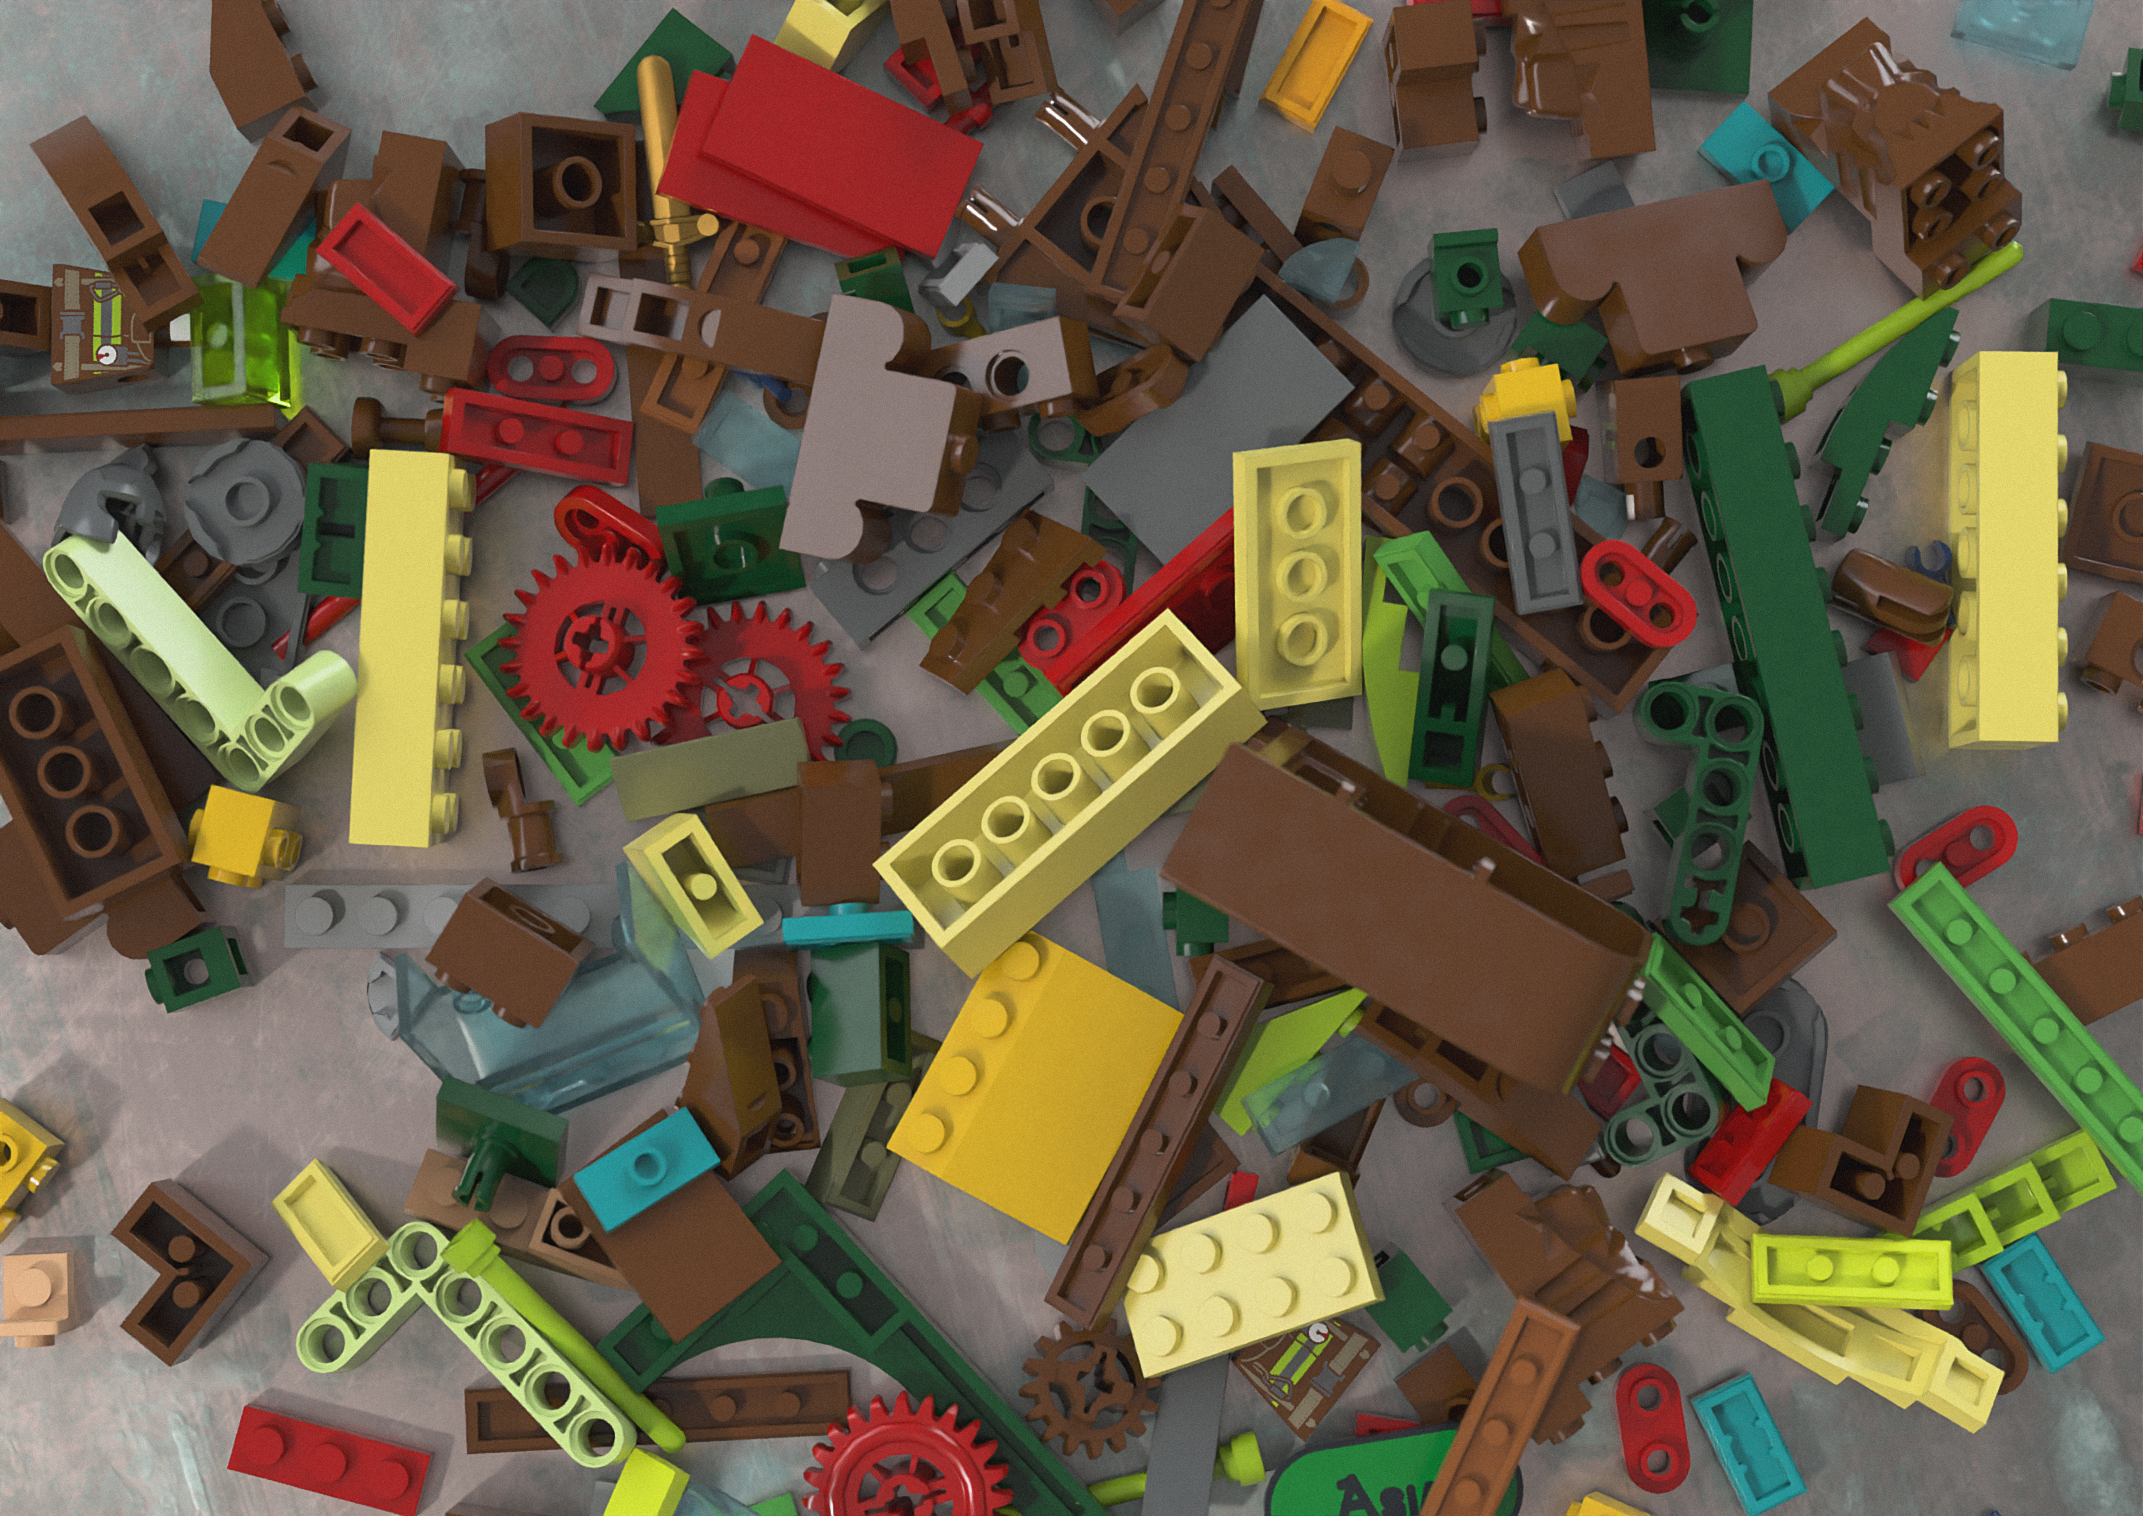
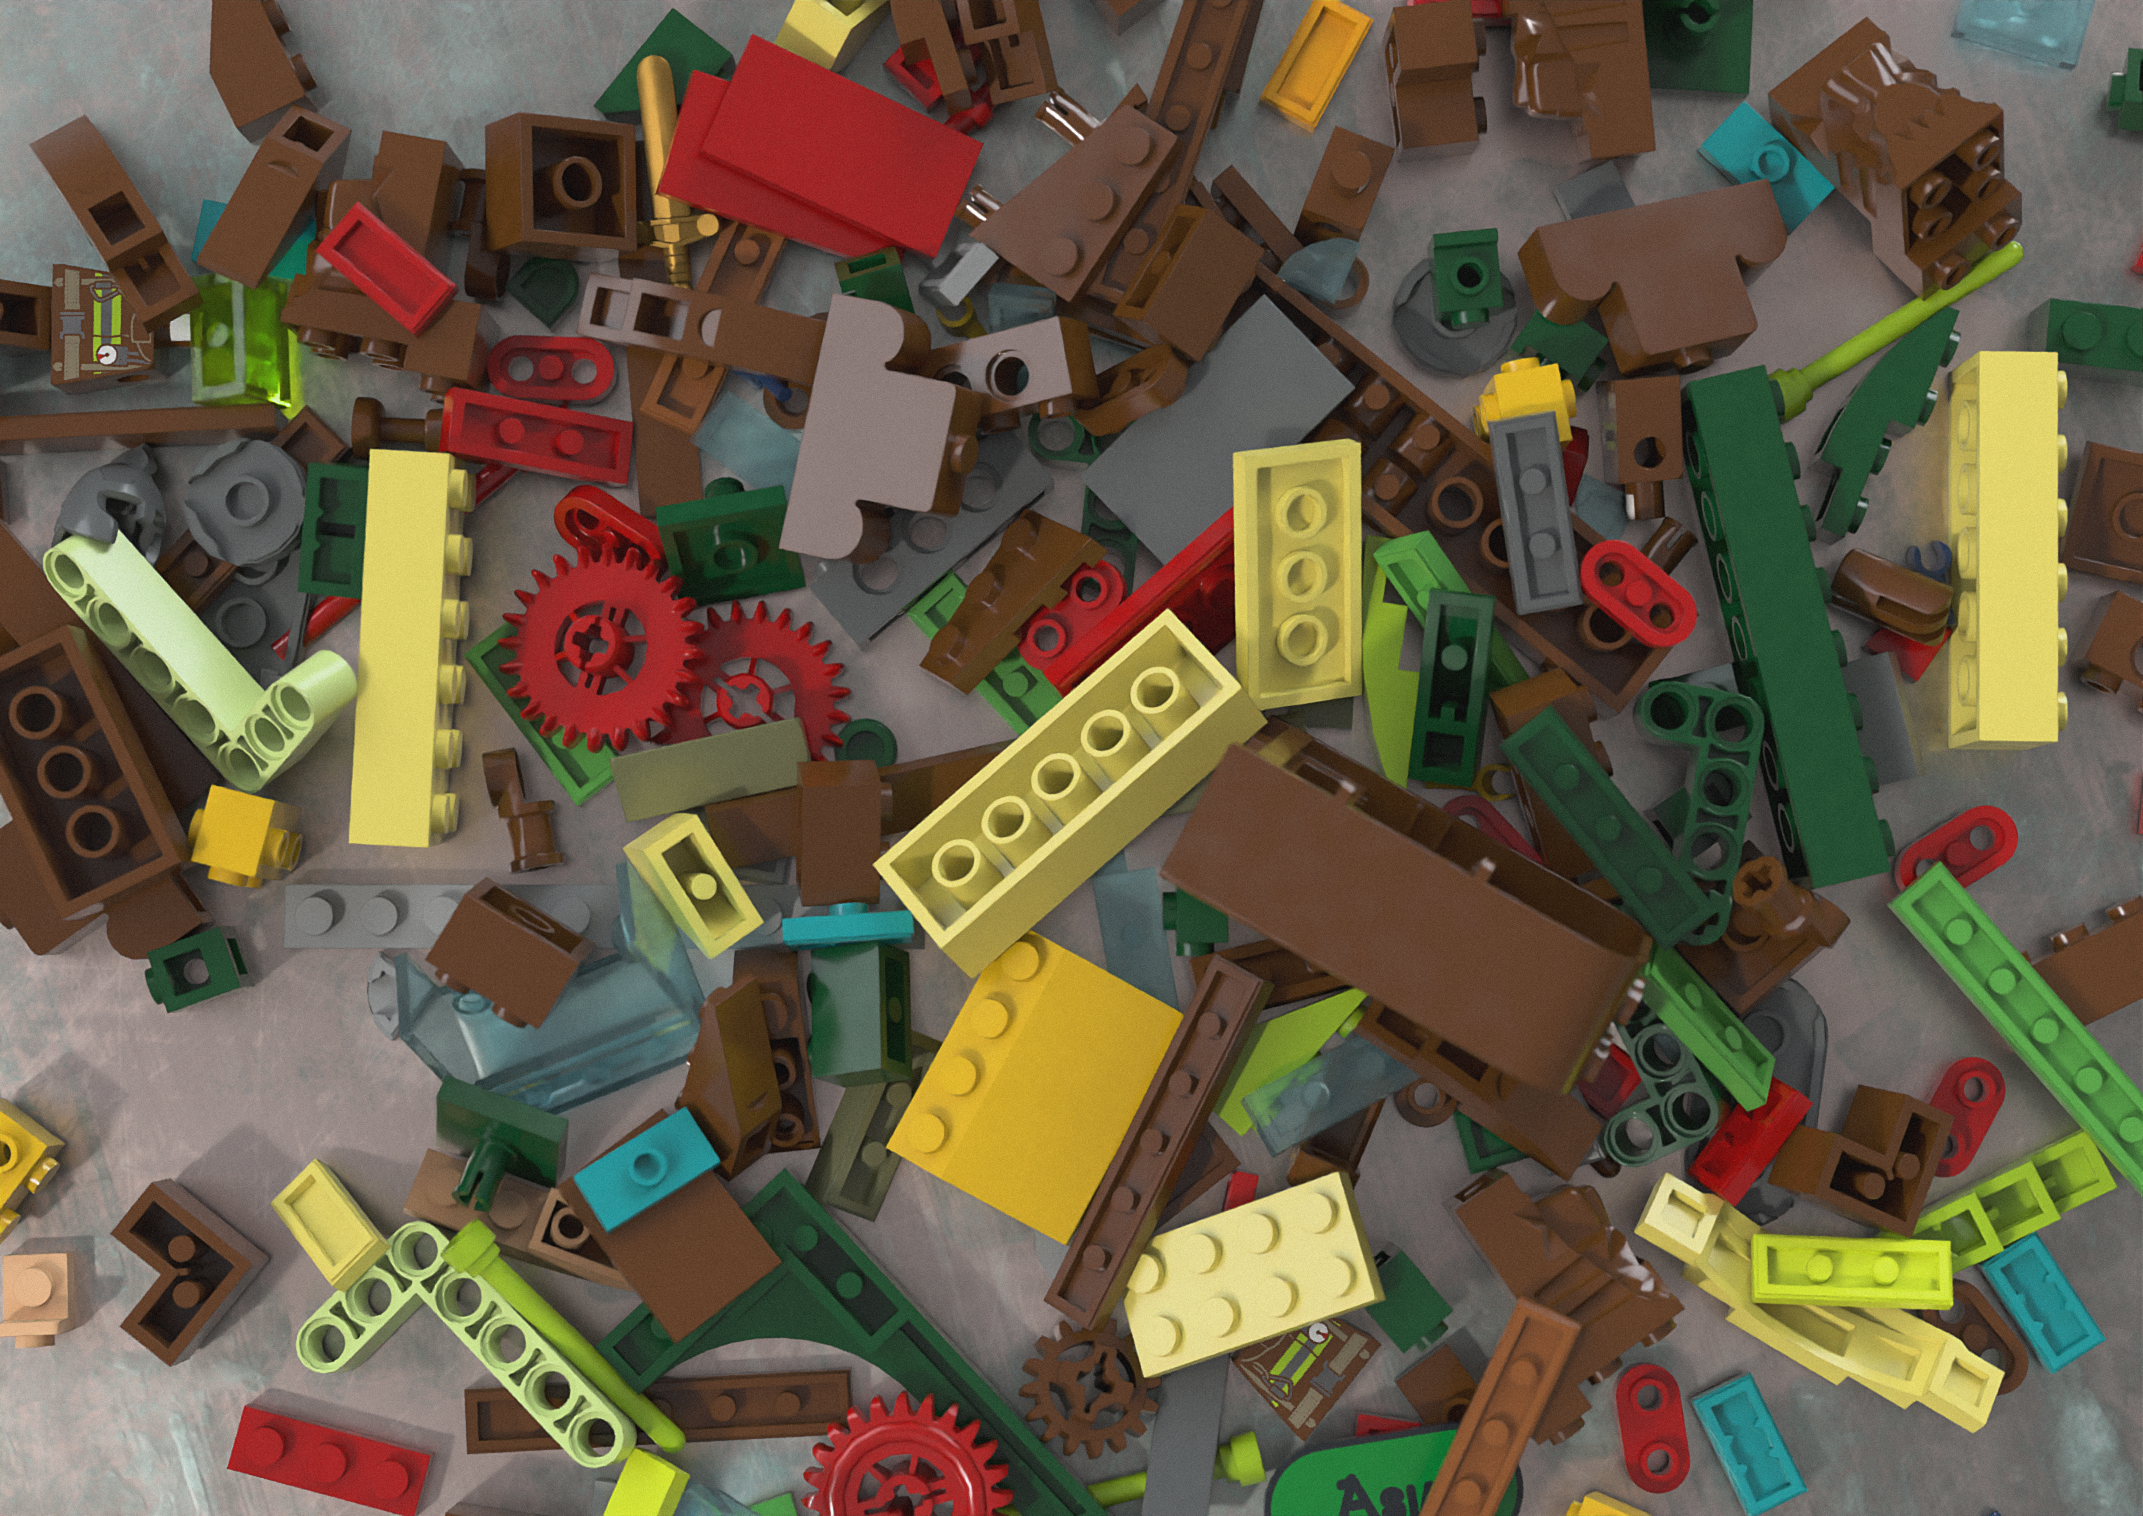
none -> reddish brown wing [968,104,1185,307]
none -> dark green tile [1498,704,1717,952]
none -> reddish brown connector [1732,856,1851,949]

